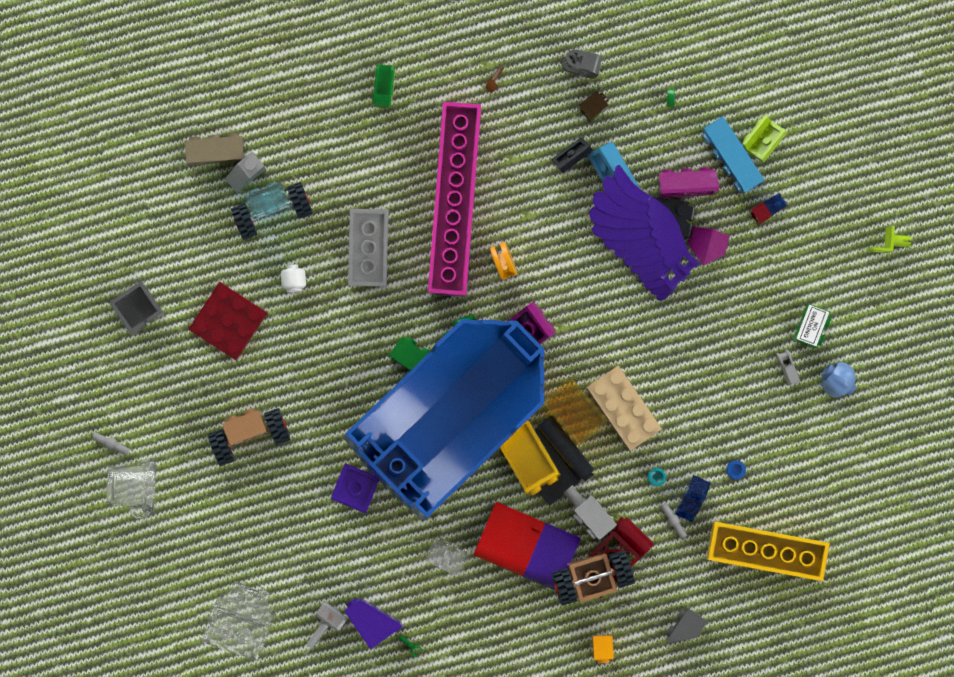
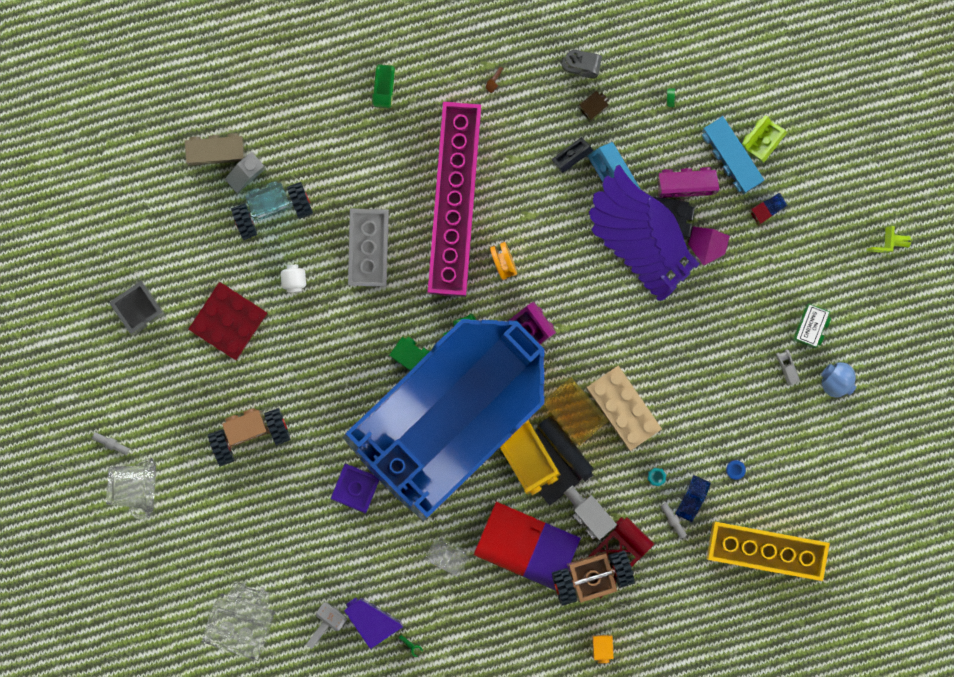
dark grey slope [665,608,708,643] -> none

